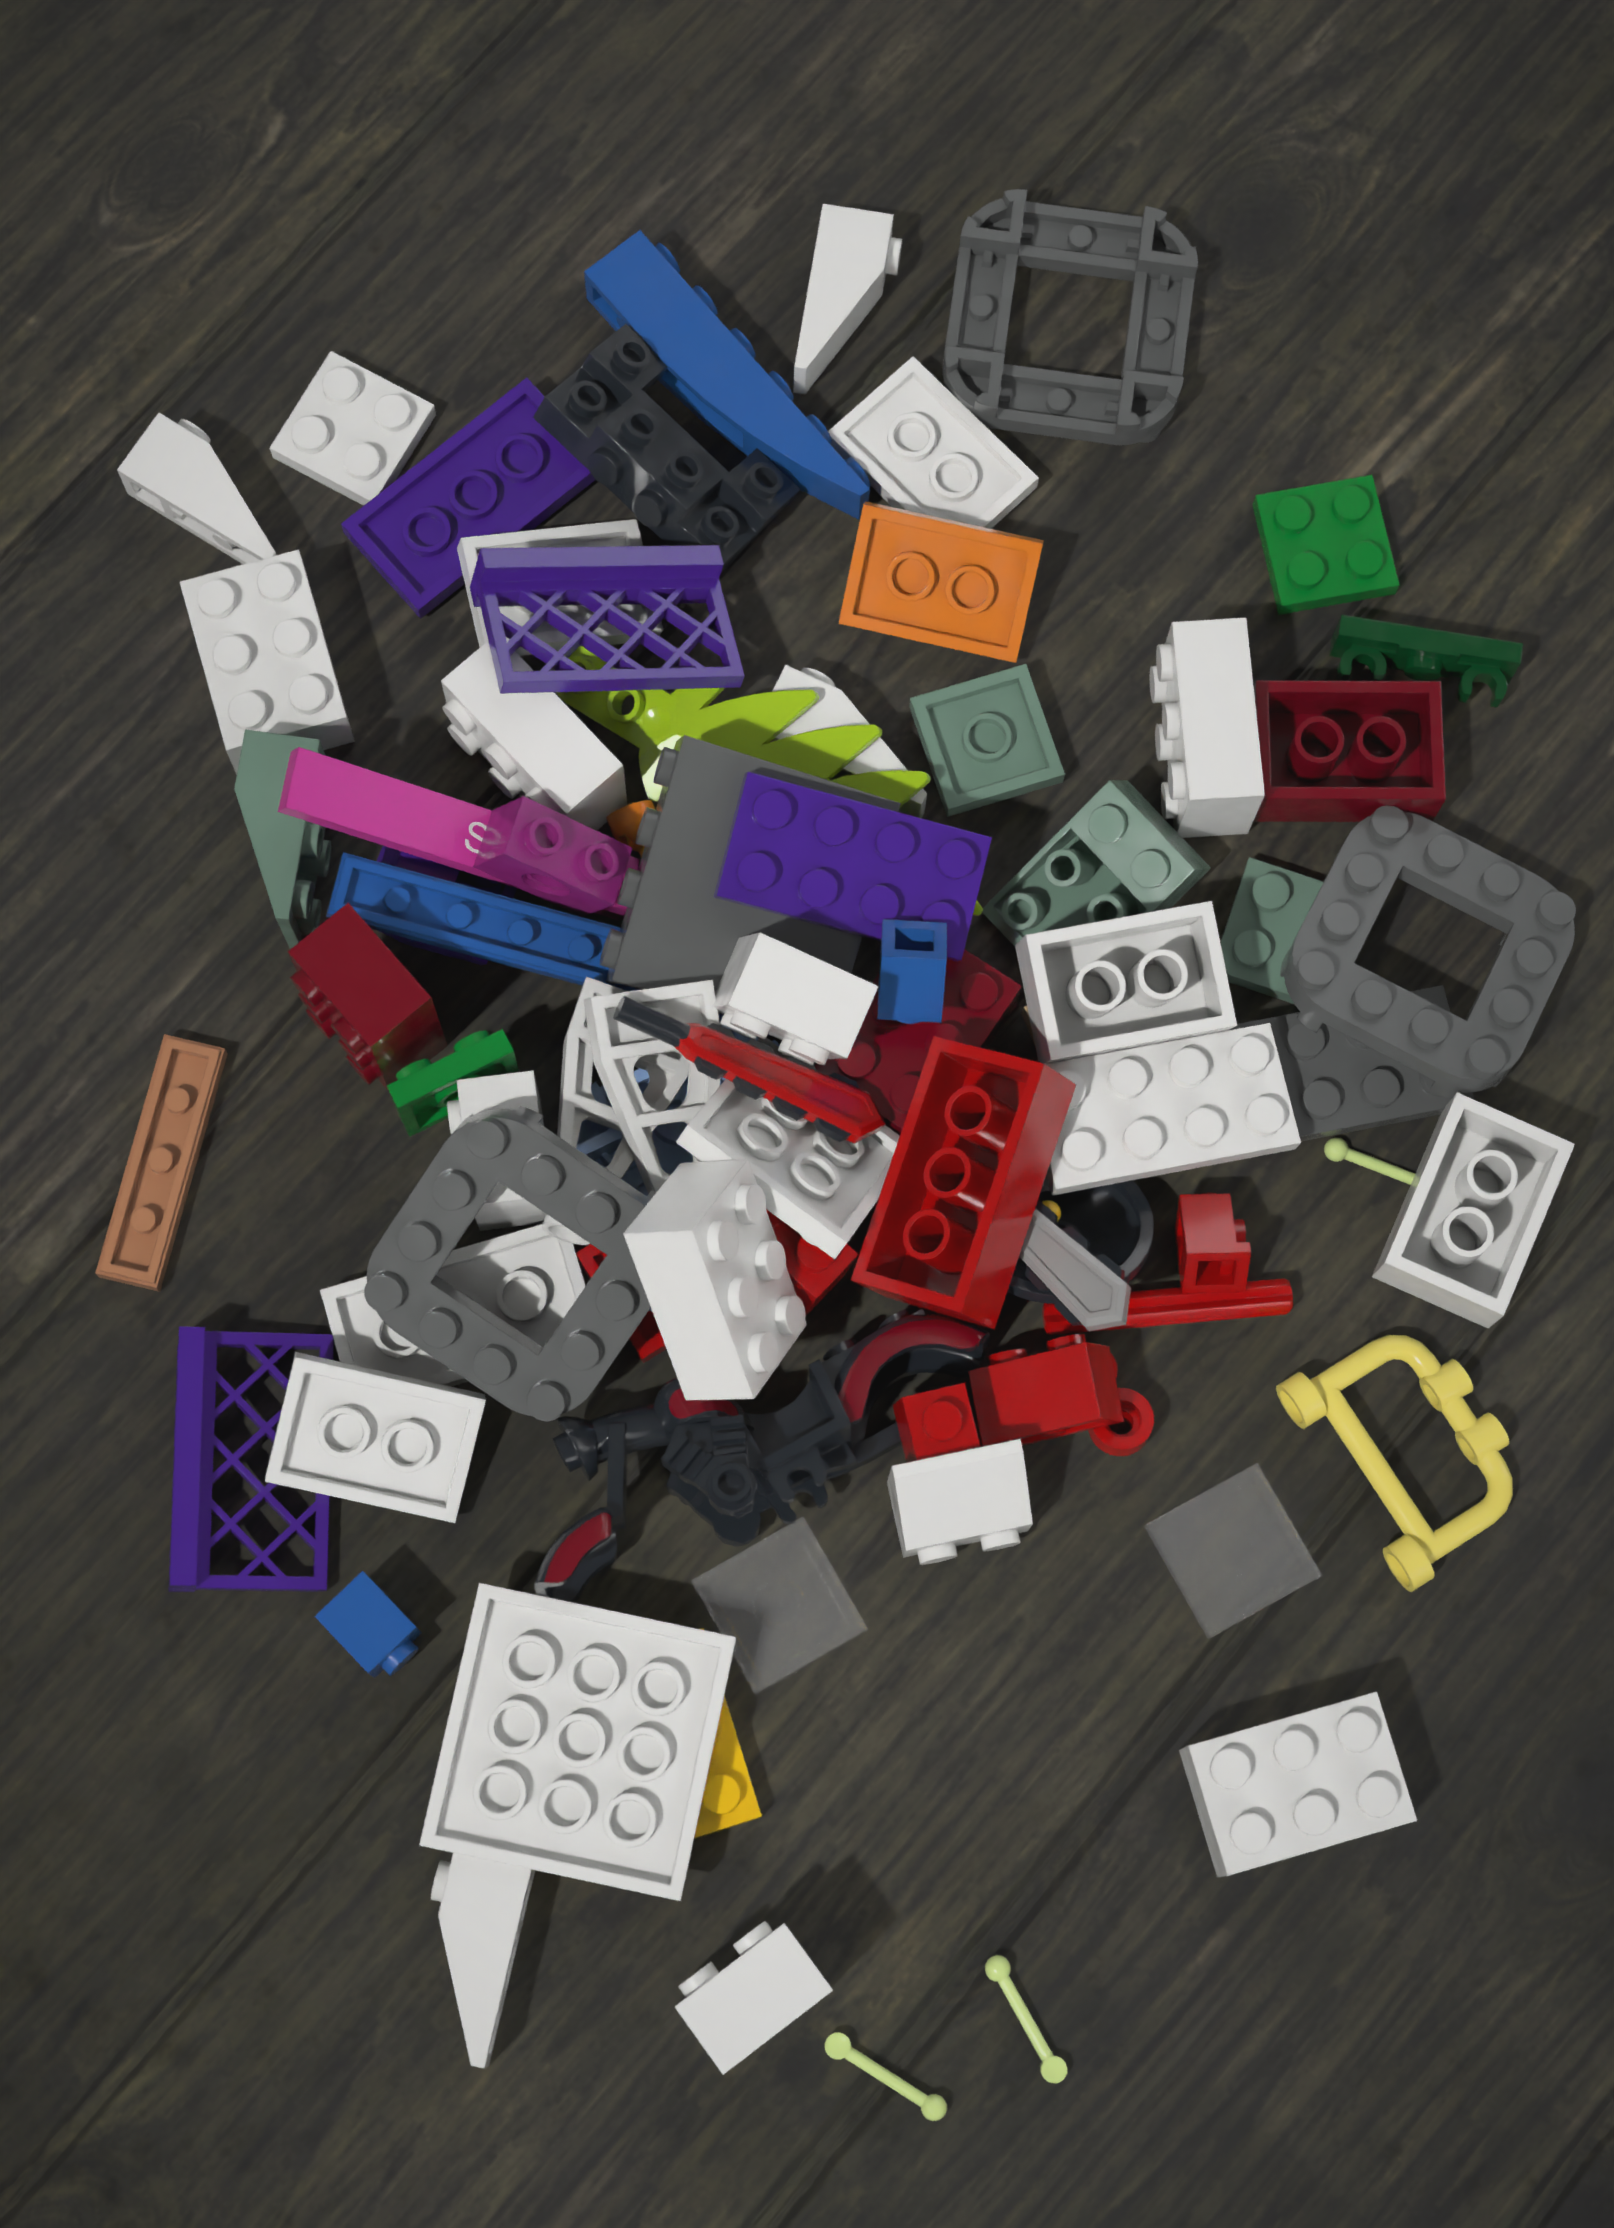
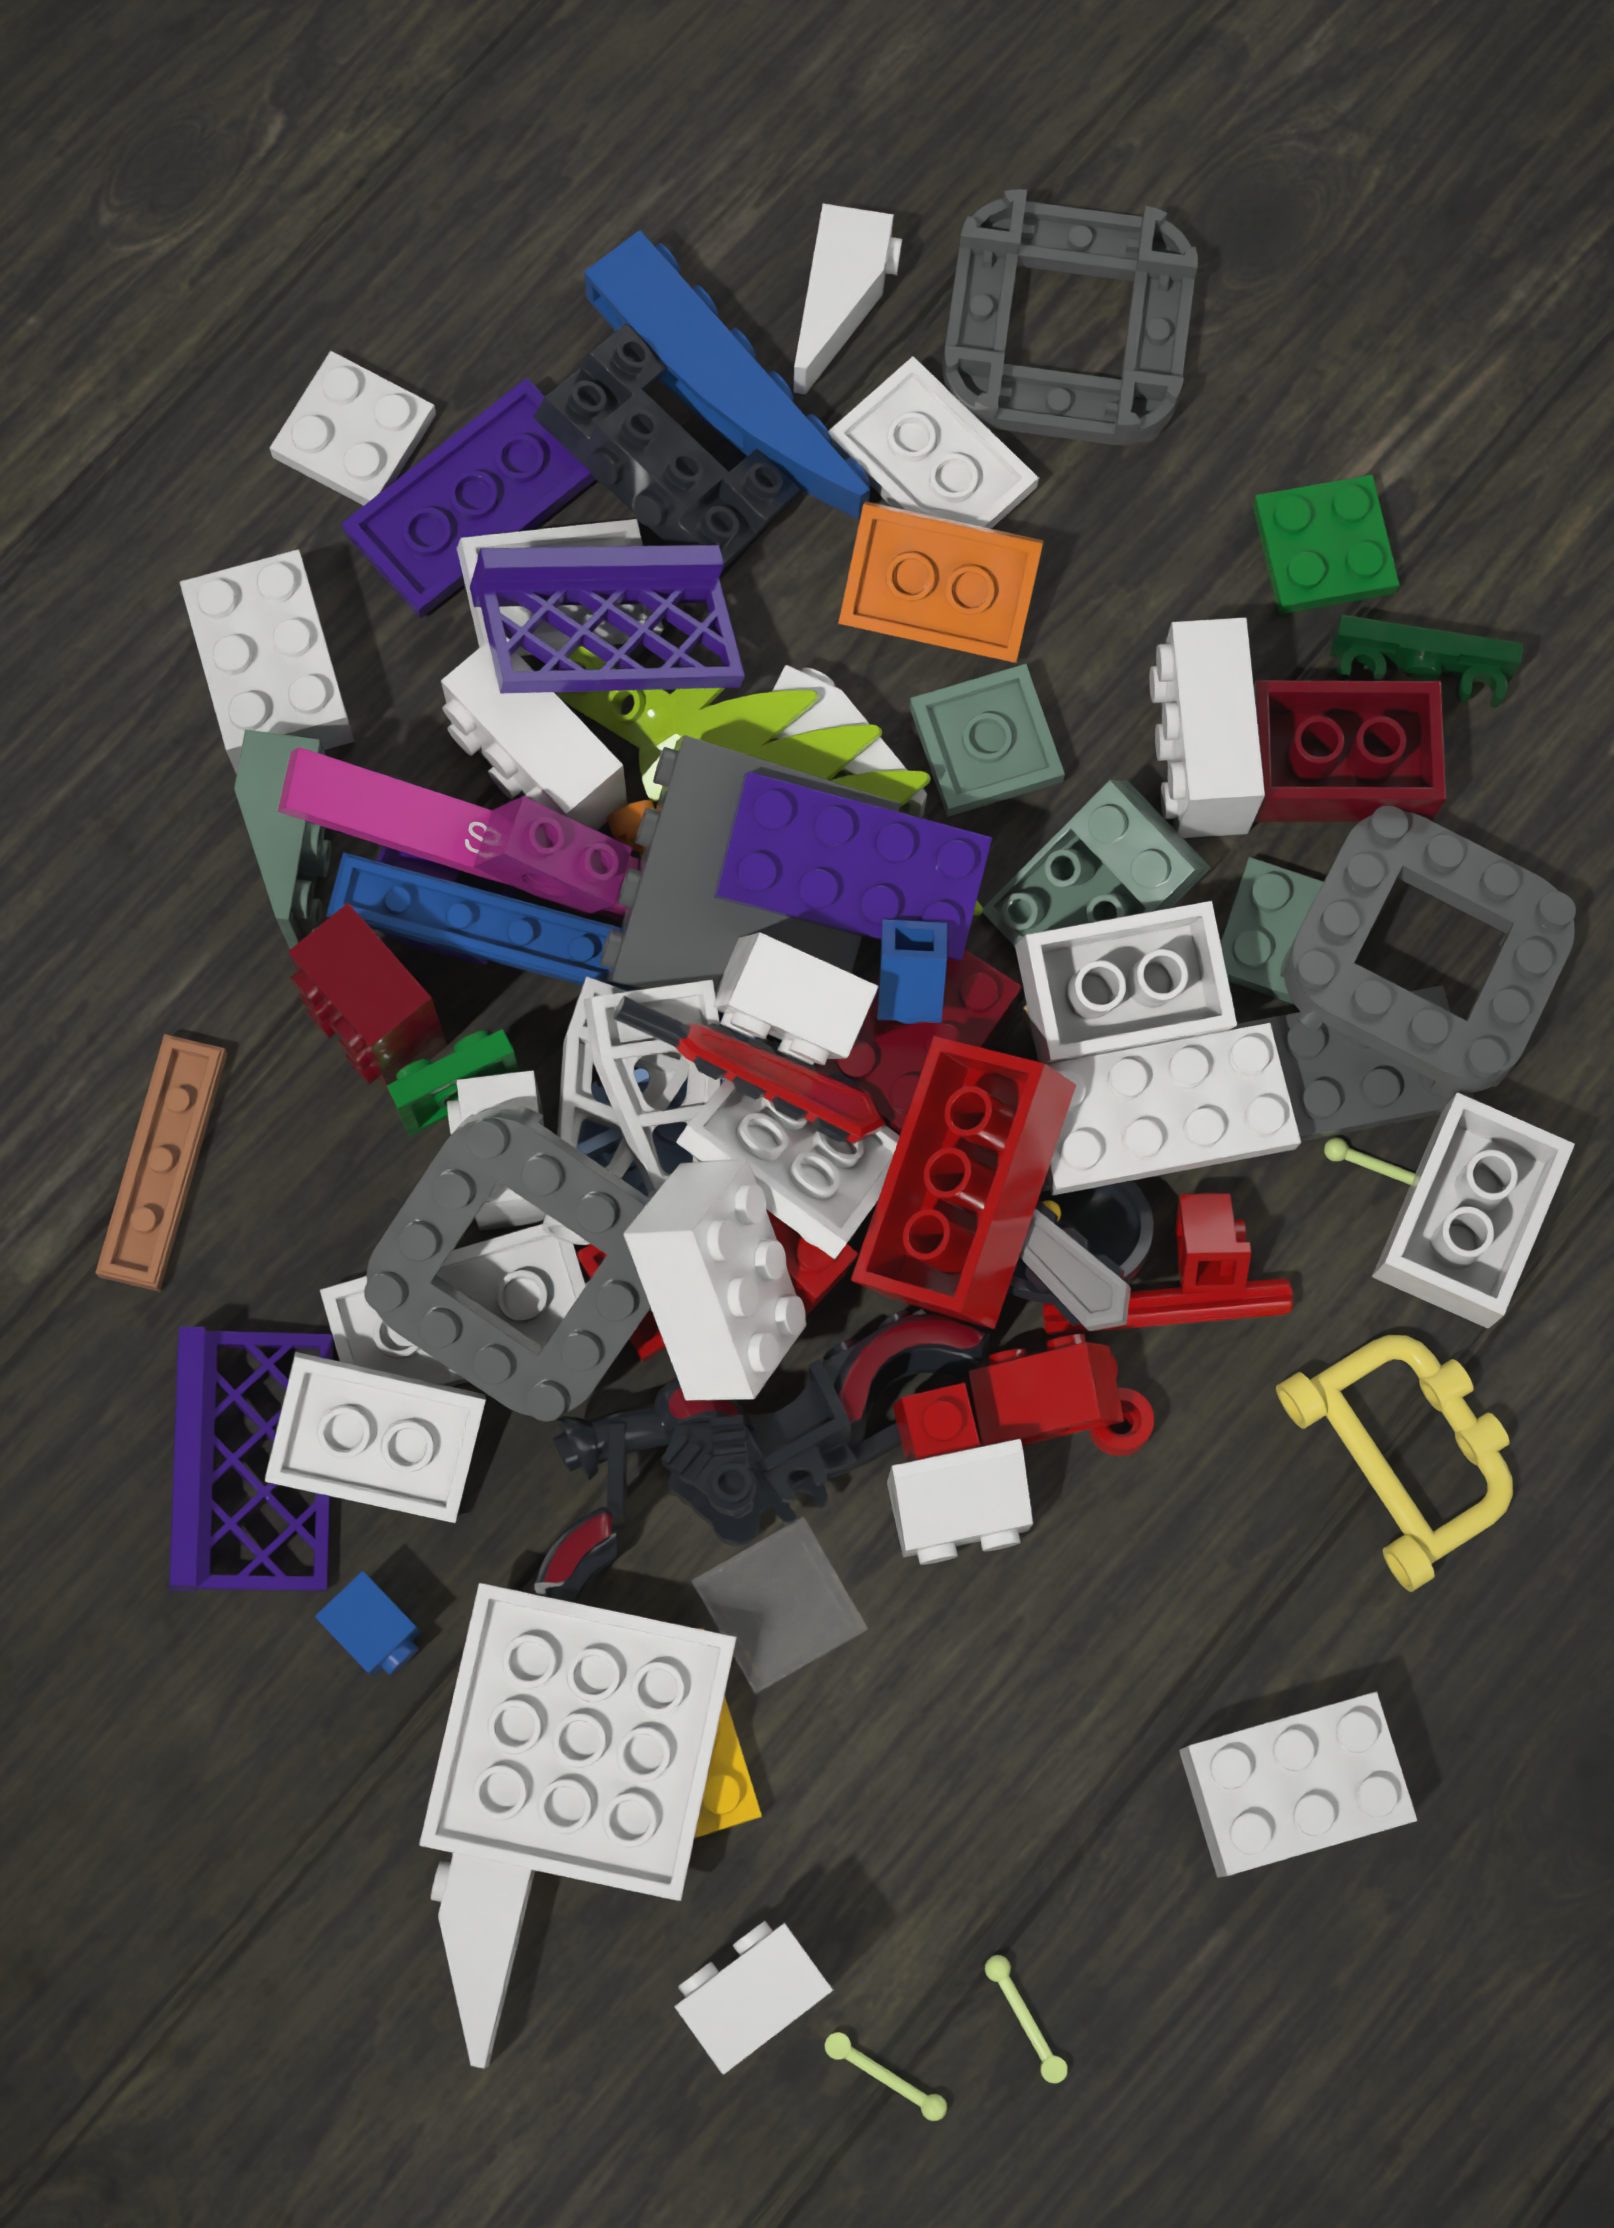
white slope [117,413,276,564] -> none
clear tile [1144,1463,1322,1639] -> none

